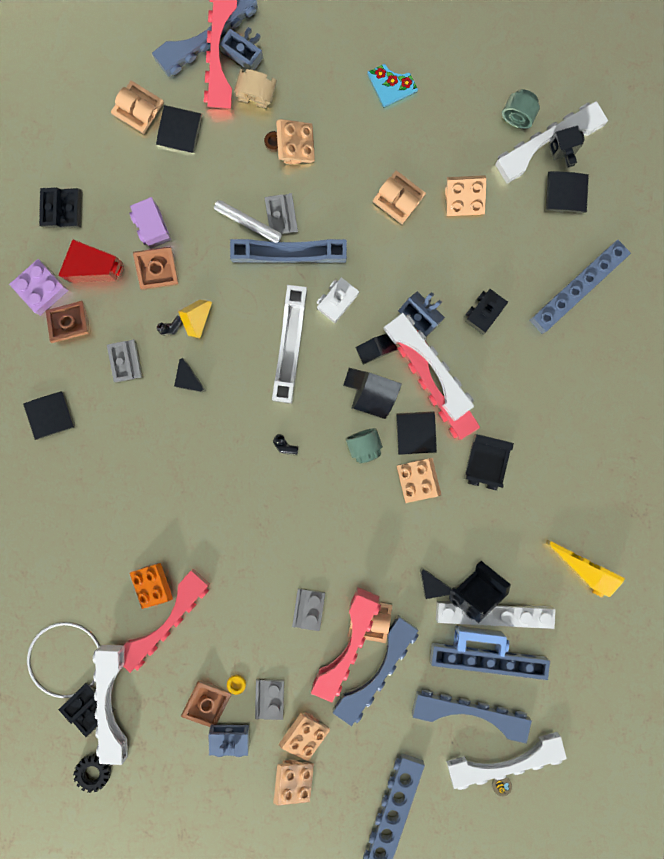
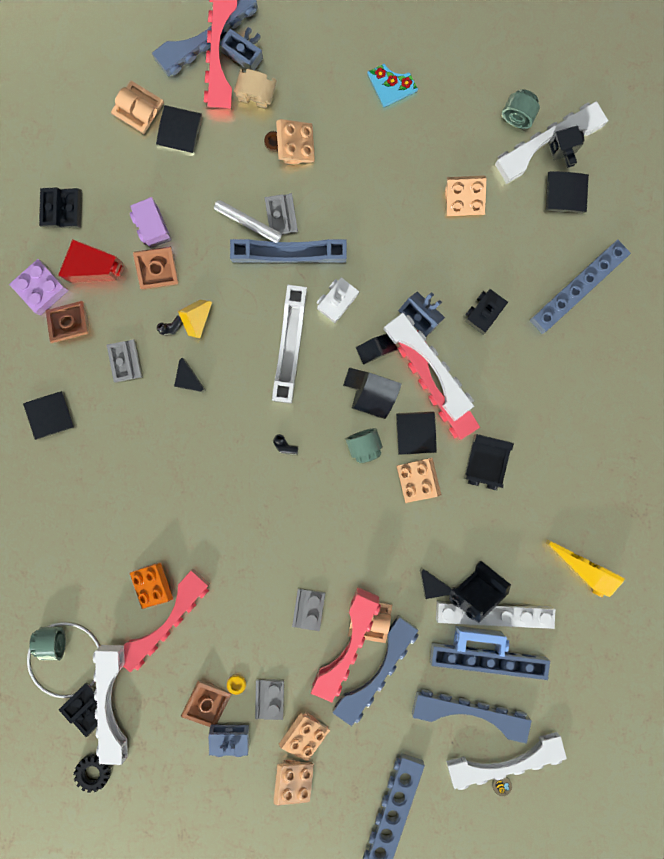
light nougat plate [372,170,426,225] -> none
none -> sand green piece [30,627,66,660]

